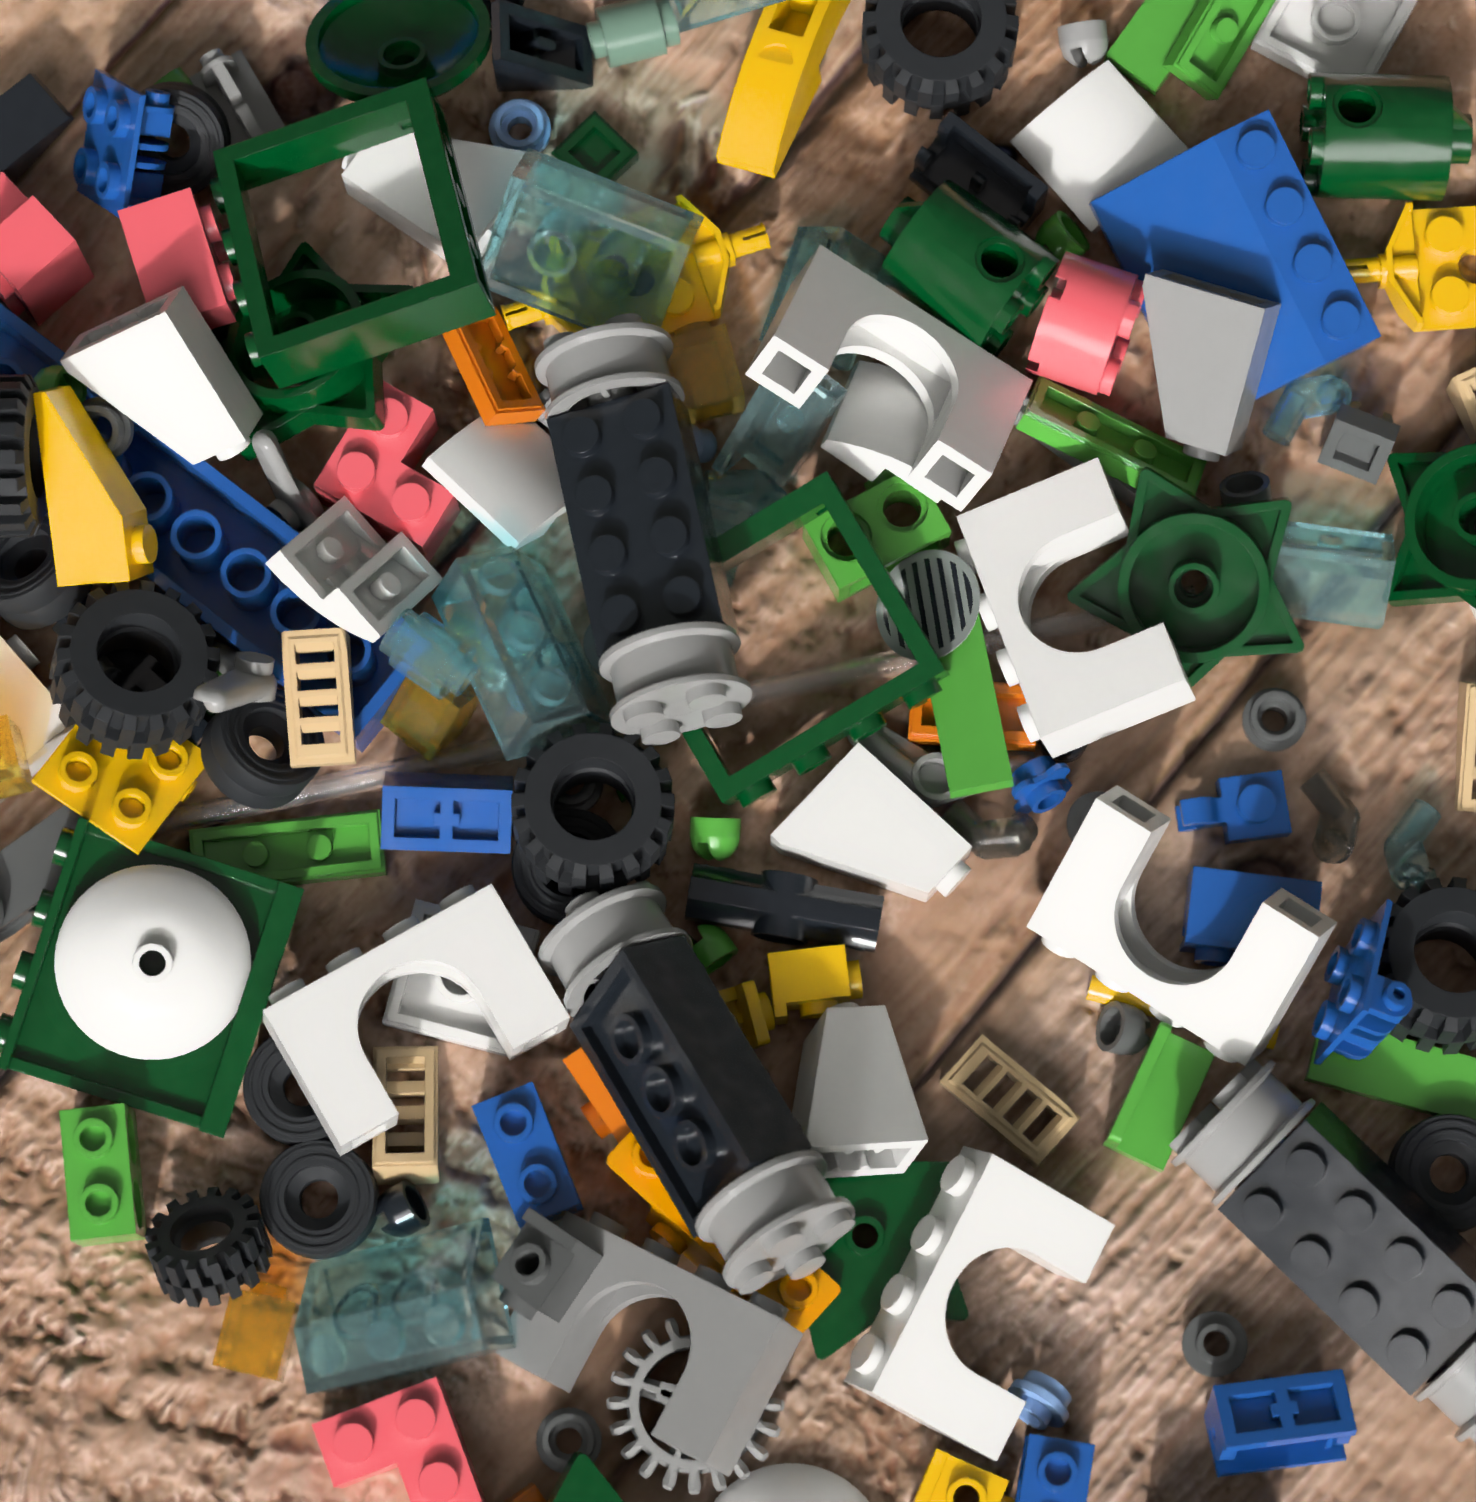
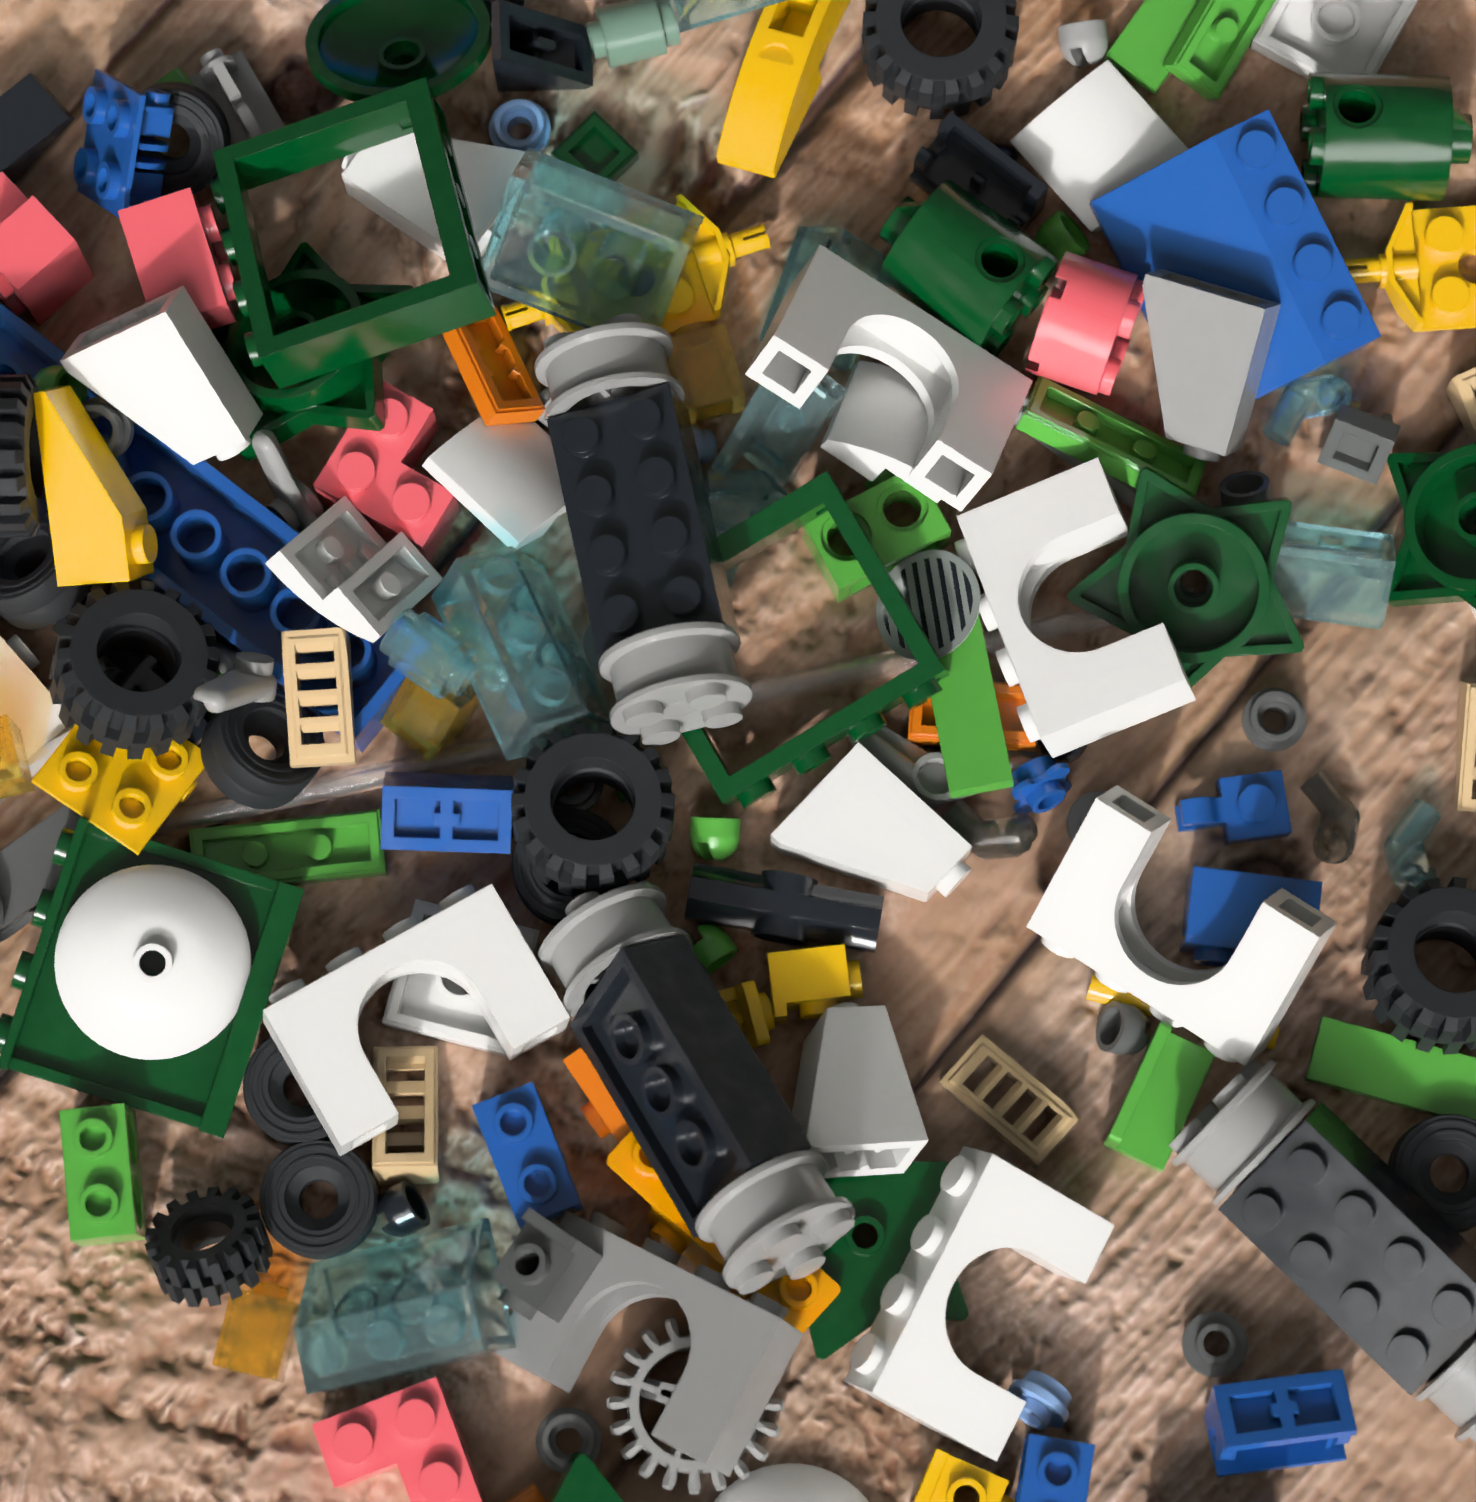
blue hinge [1312,899,1413,1066] -> none

